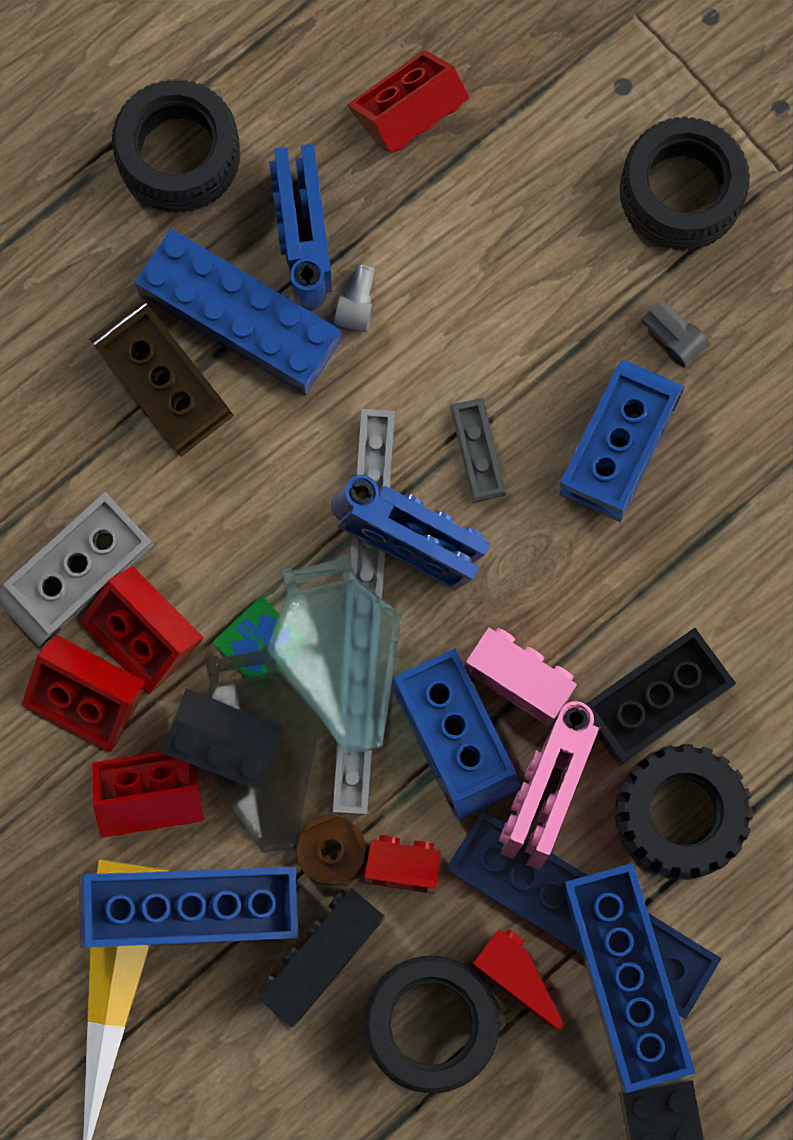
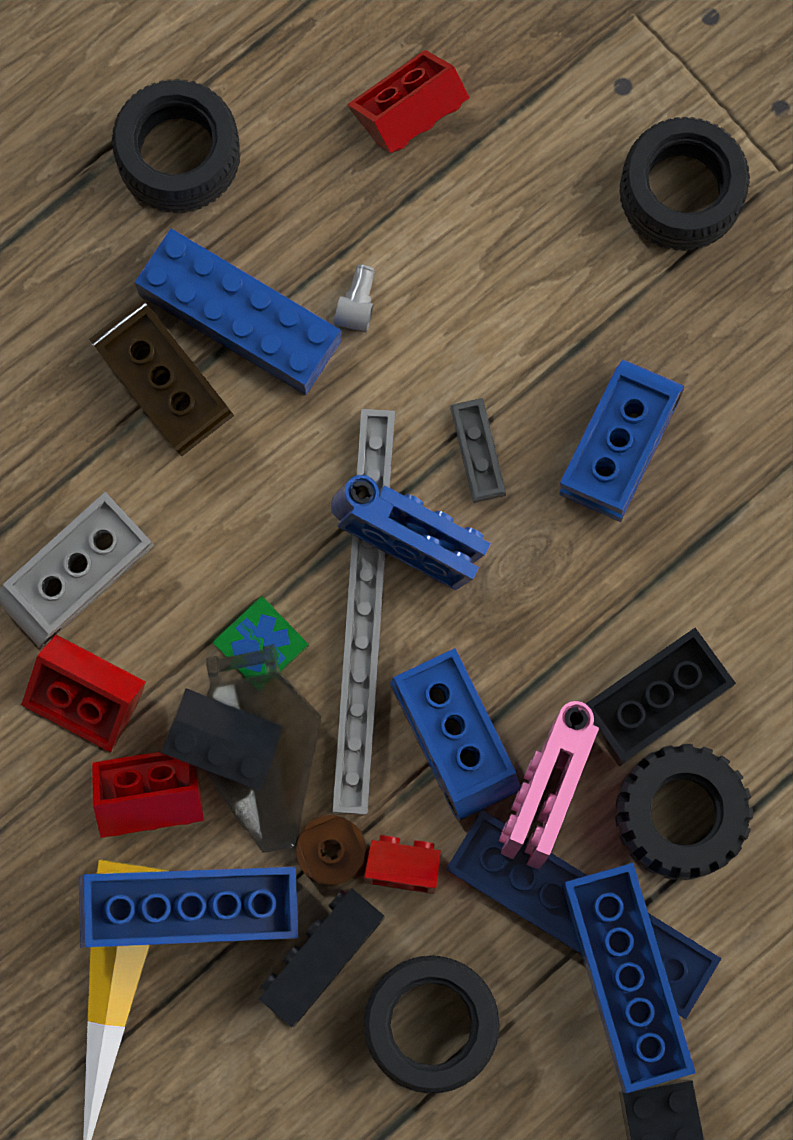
red slope [79,566,204,694] -> none
clear light blue windscreen [267,553,402,756] -> none
blue hinge [269,144,332,311] -> none
bright pink brick [465,628,577,728] -> none
red slope [471,928,564,1030] -> none
dark grey piece [641,300,709,368] -> none

